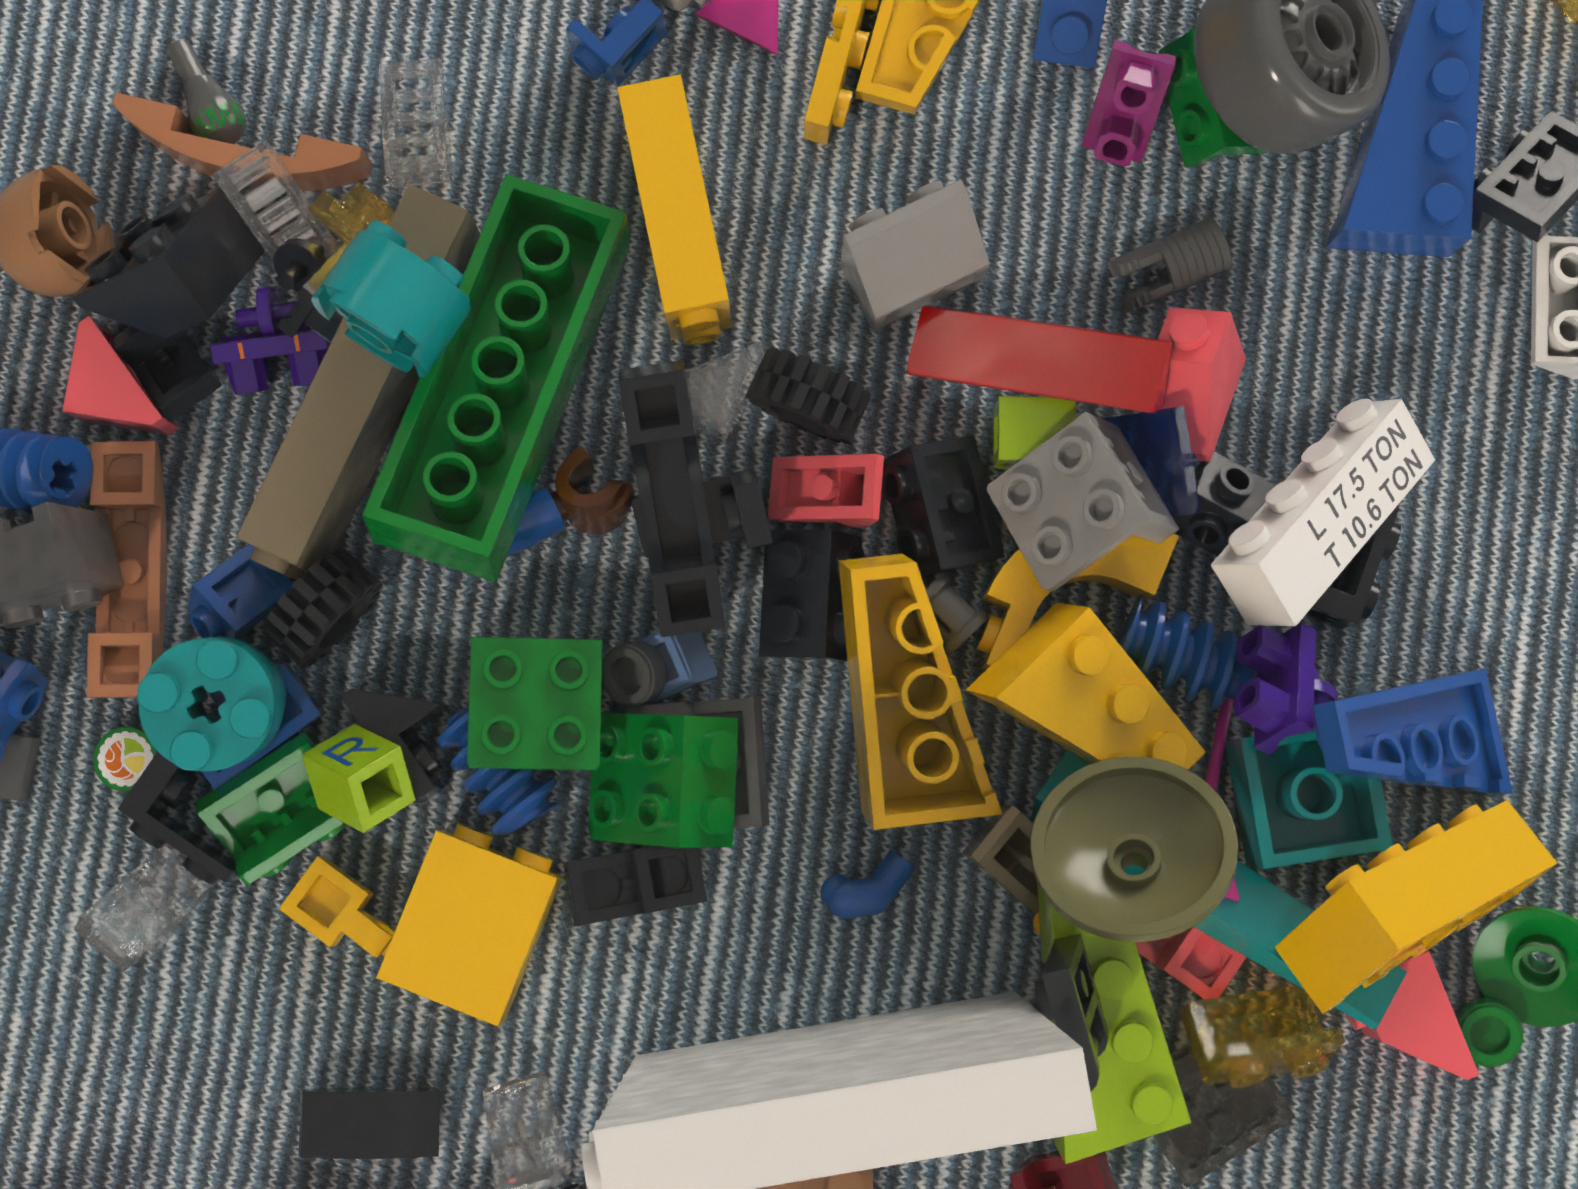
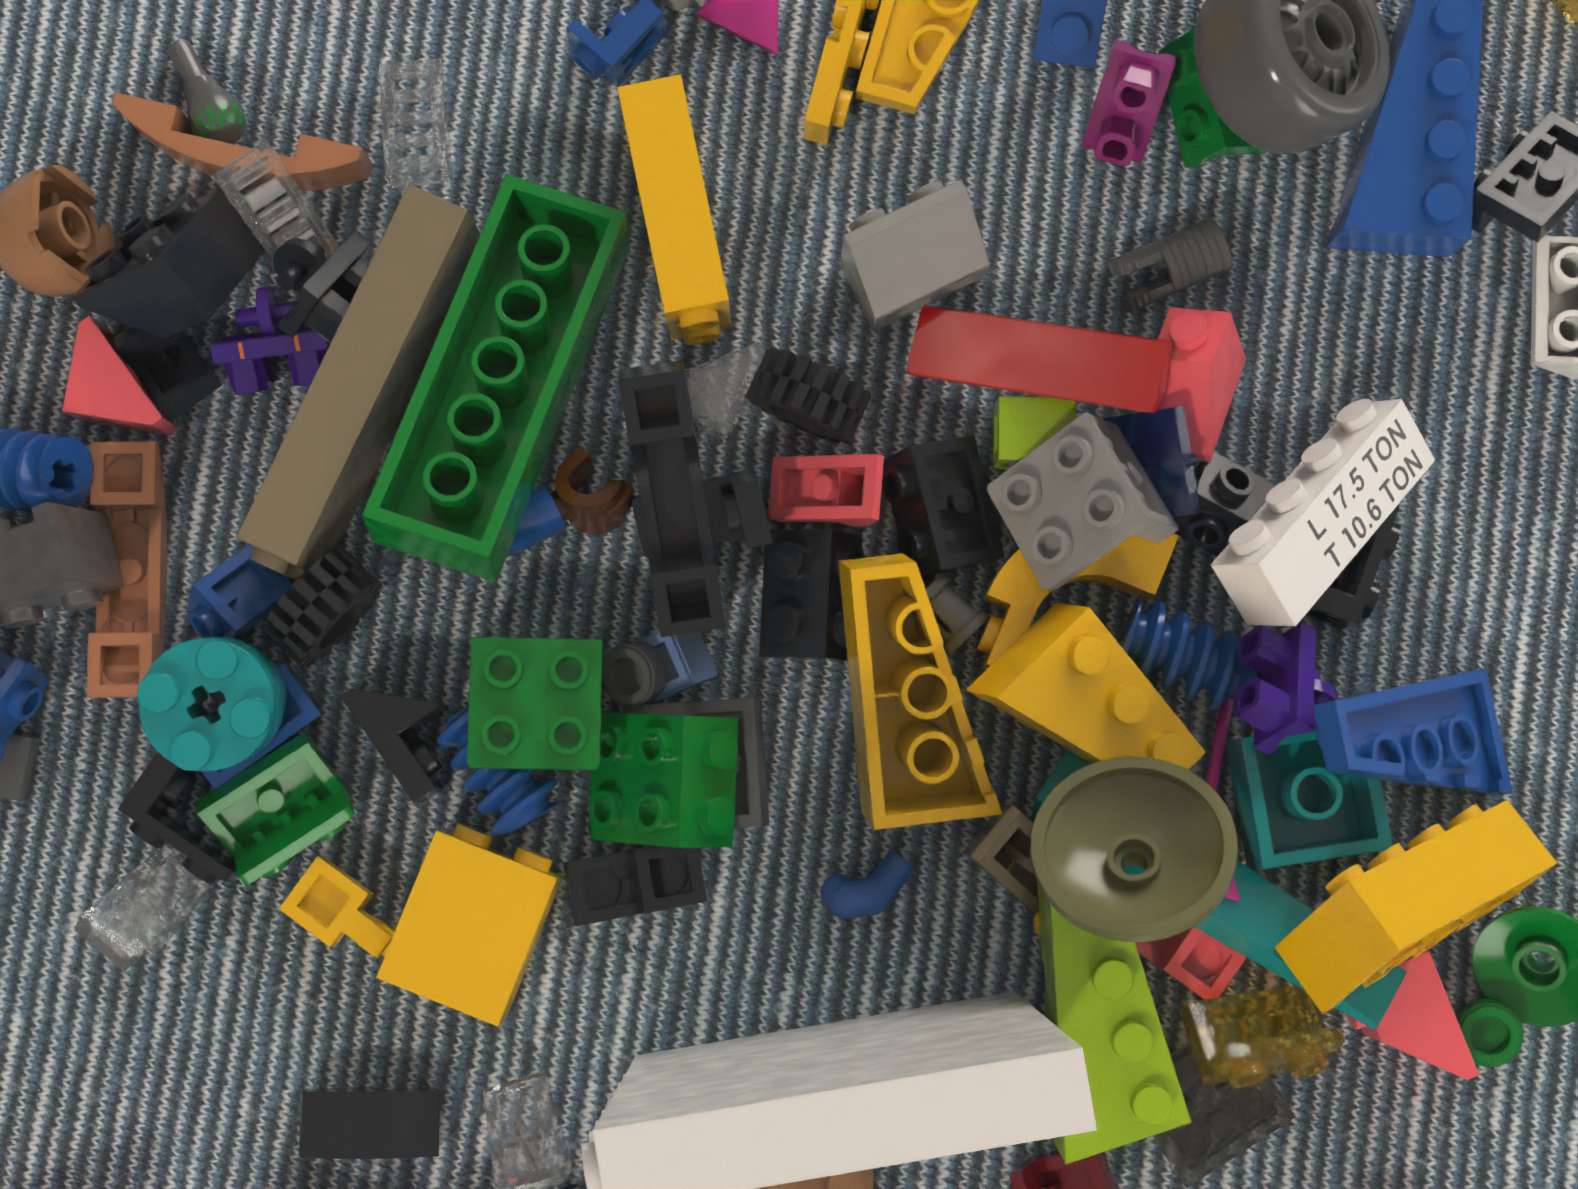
tile [93,727,158,791] -> none
lime brick [302,724,416,833] -> none
clear yellow slope [307,182,396,245] -> none
teal brick [311,220,472,378] -> none
black plate [1035,933,1109,1092] -> none

